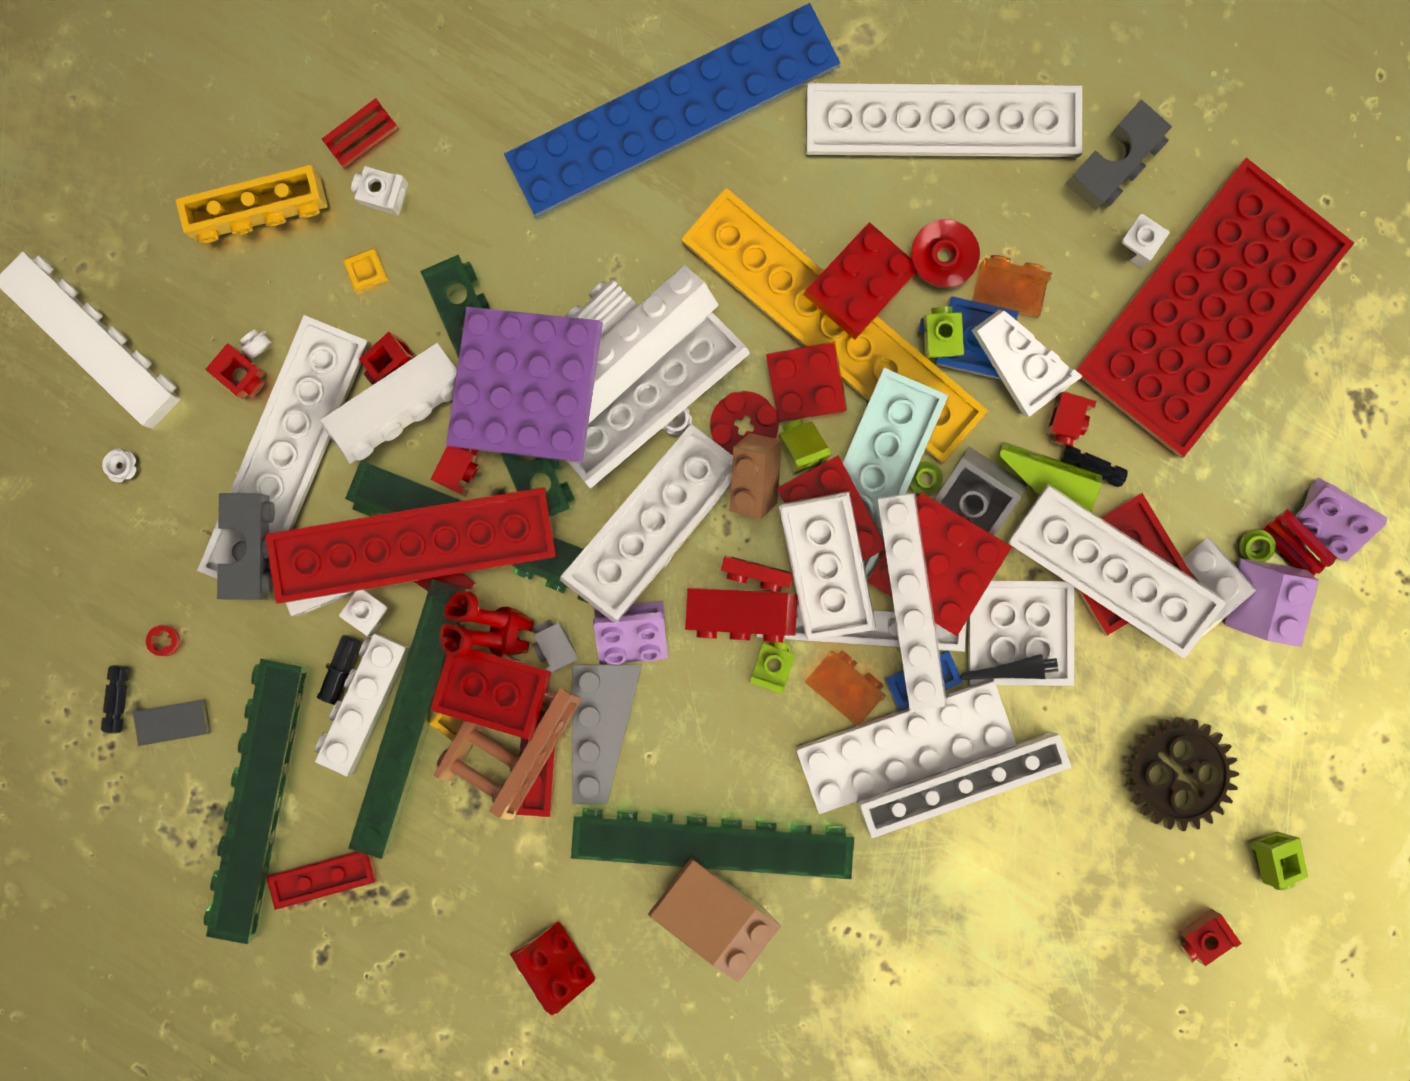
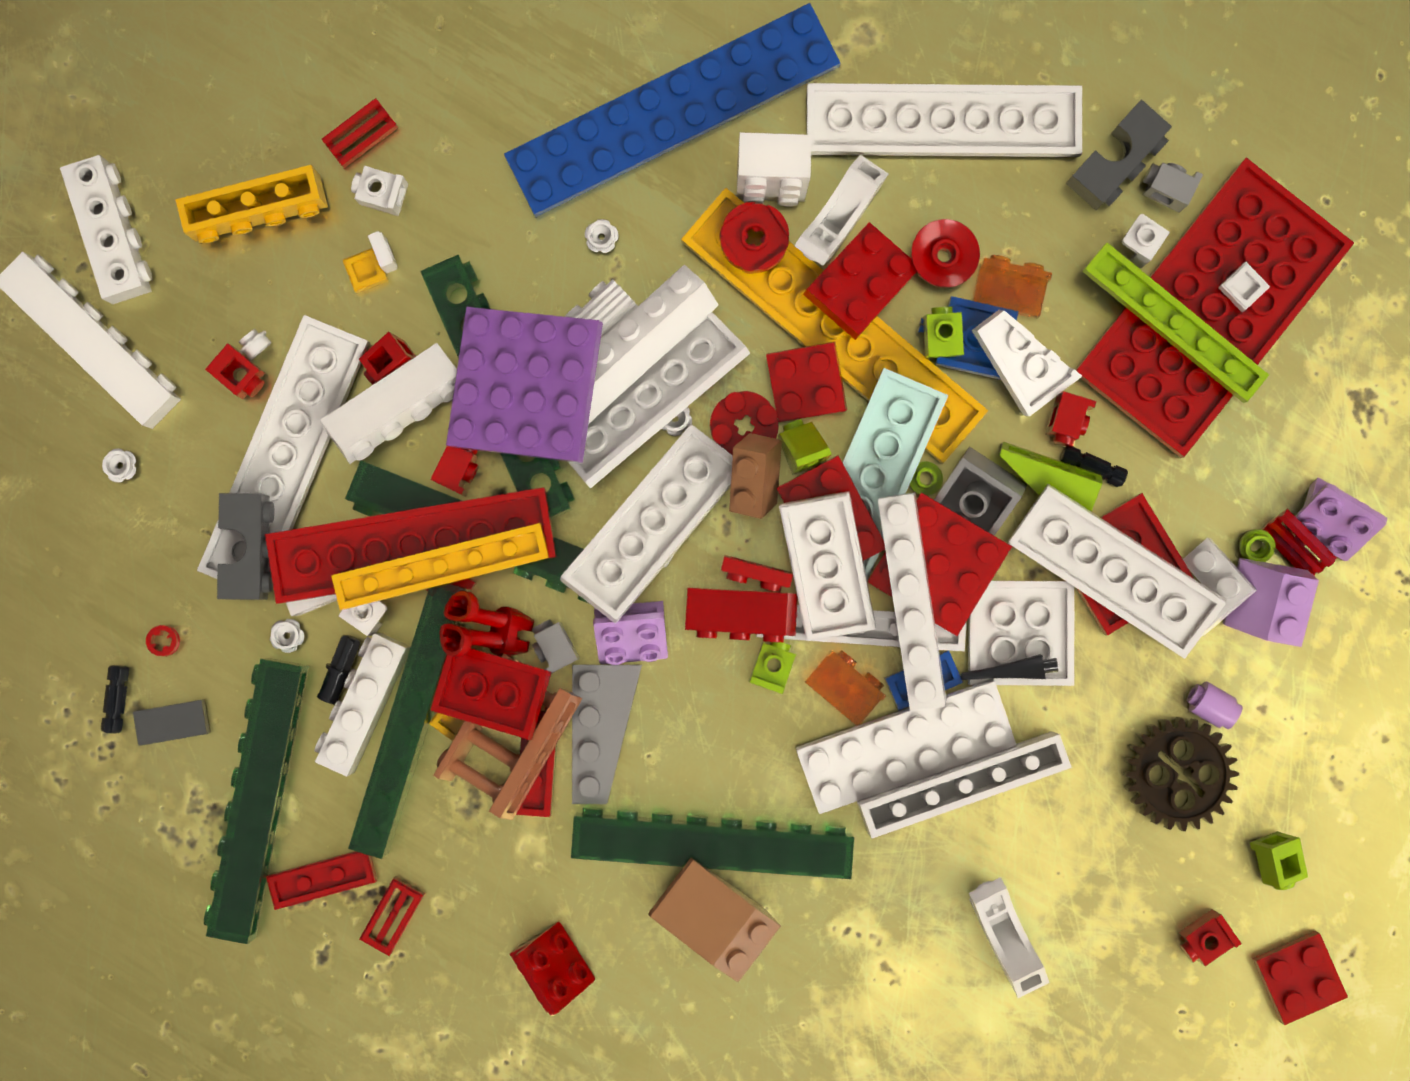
none -> white brick [60,155,152,304]
none -> white plate [270,619,304,653]
none -> yellow plate [331,523,549,610]
none -> red tile [359,877,425,956]
none -> white tile [368,231,398,274]
none -> white plate [585,219,619,253]
none -> red plate [720,202,789,274]
none -> white brick [736,132,812,206]
none -> white arch [795,155,889,266]
none -> white arch [969,877,1049,998]
none -> lime plate [1082,243,1269,403]
none -> light grey brick [1143,163,1203,213]
none -> lavender brick [1187,681,1243,729]
none -> white tile [1218,262,1270,312]
none -> red plate [1252,931,1348,1025]

